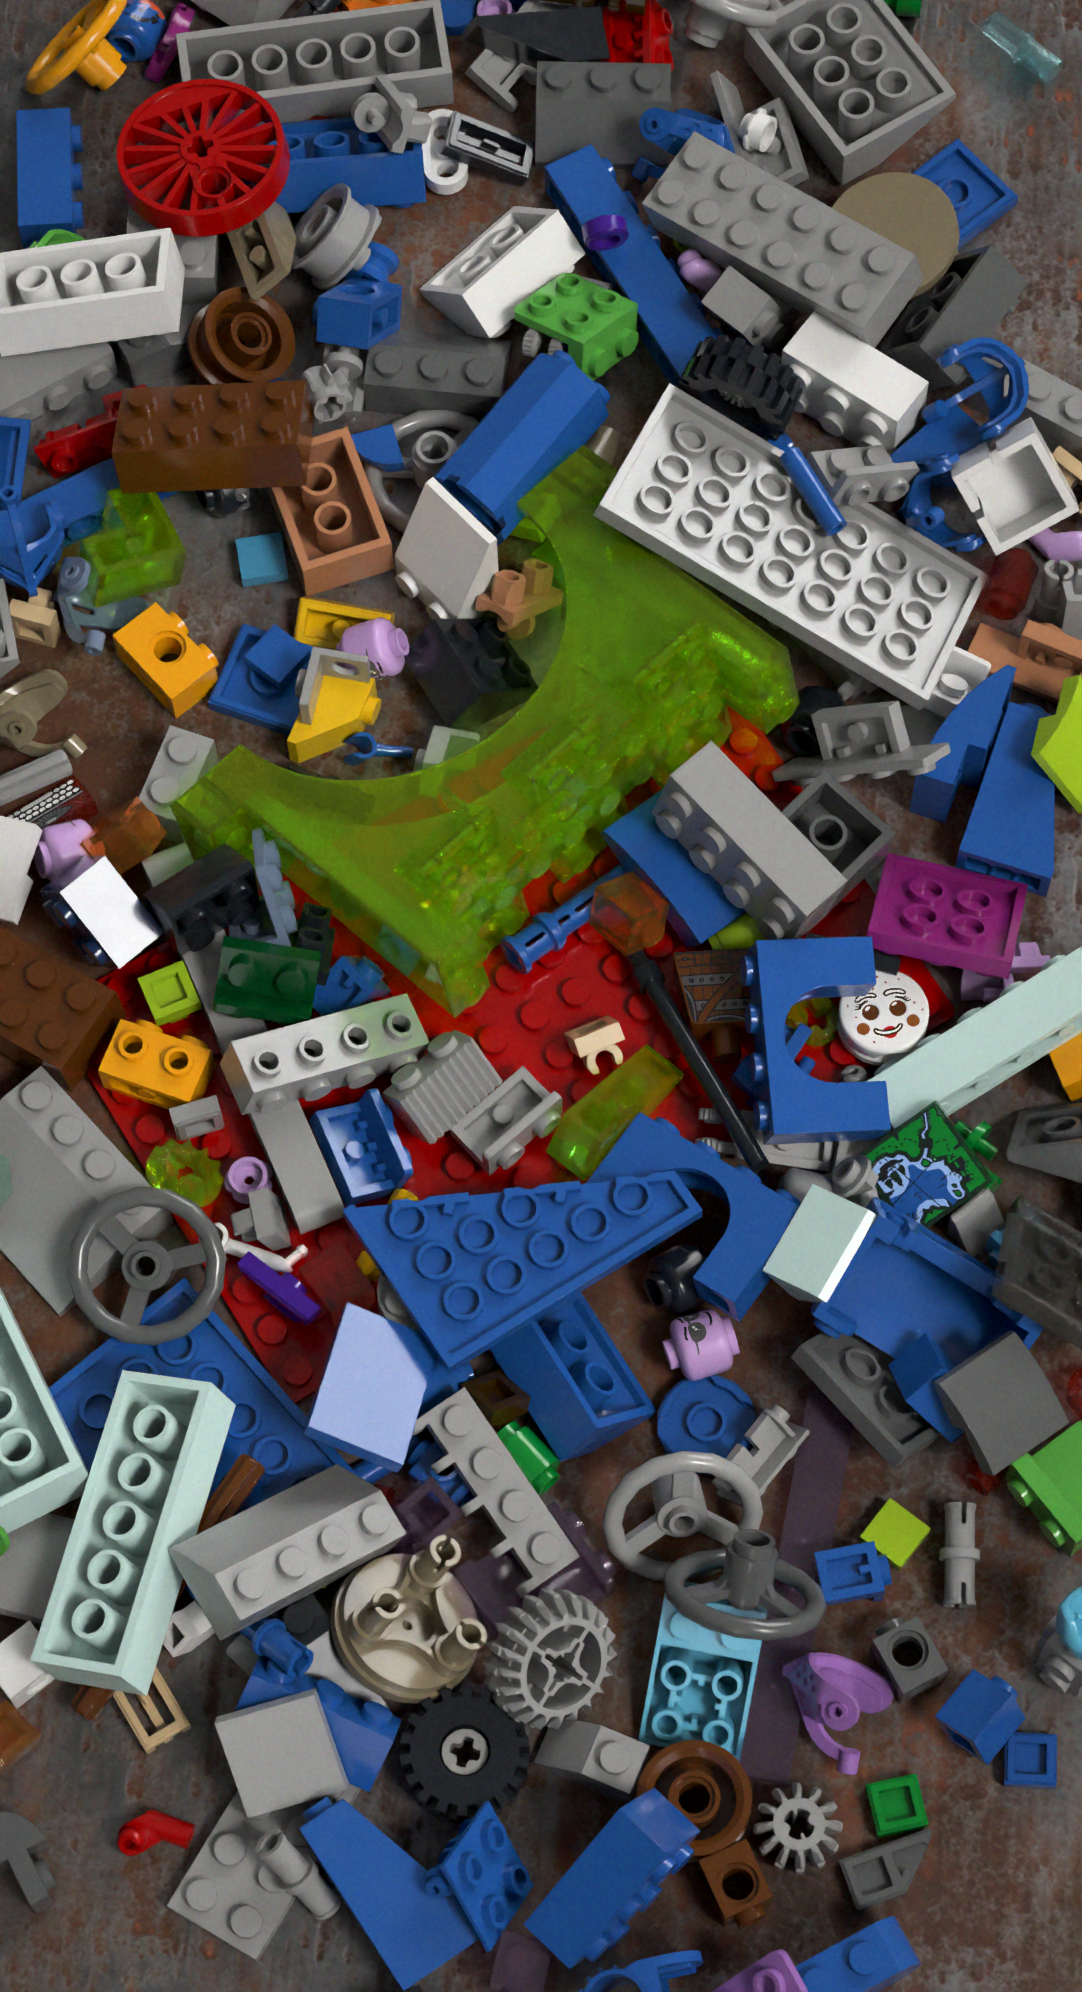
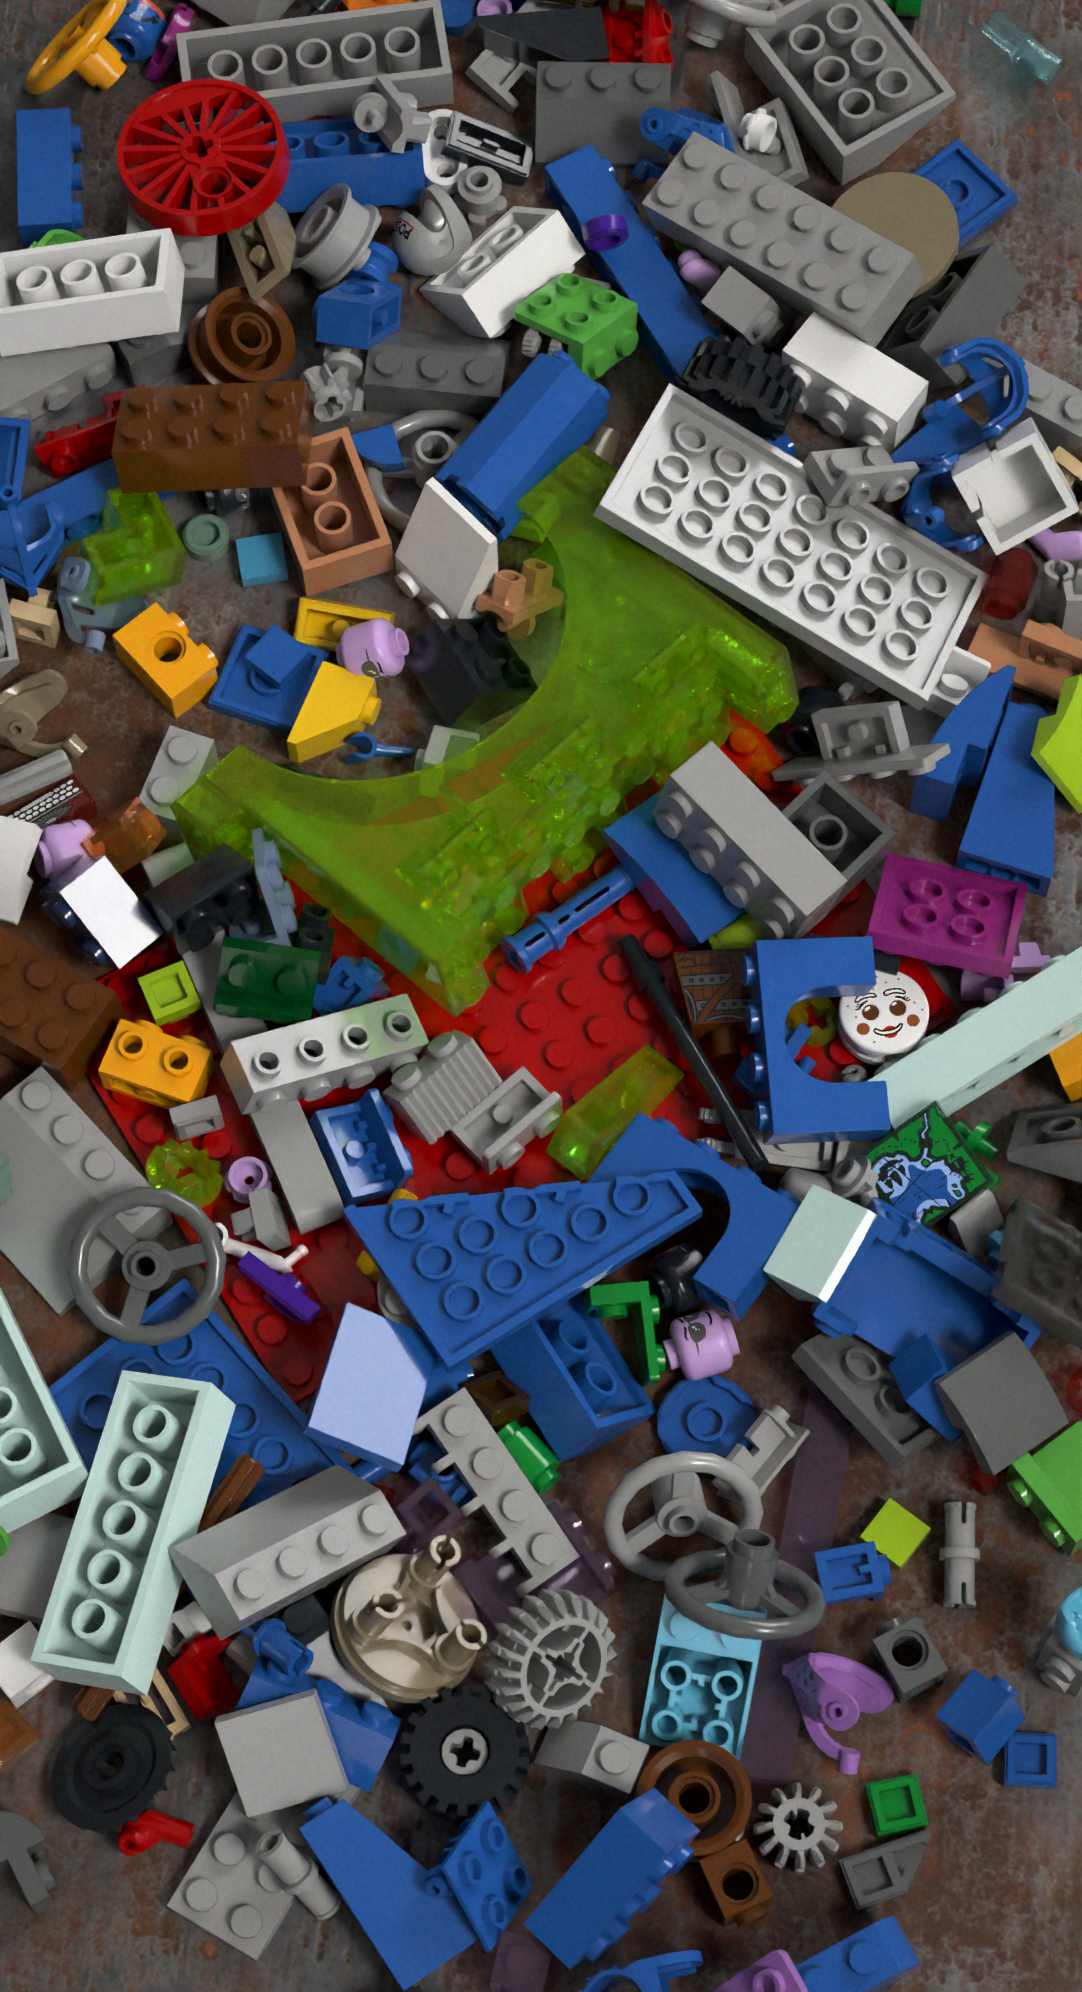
light grey bracket [295,646,371,725] -> none
tan tile [564,1015,625,1075] -> none
clear orange brick [589,871,669,956] -> none
blue piece [779,447,847,536] -> none
none -> black gear [51,1704,177,1835]
none -> red bracket [167,1633,241,1722]
none -> sand green tile [183,514,230,562]
none -> light grey helmet [392,184,473,276]
none -> light grey brick [454,166,507,227]
none -> green bracket [581,1281,666,1388]

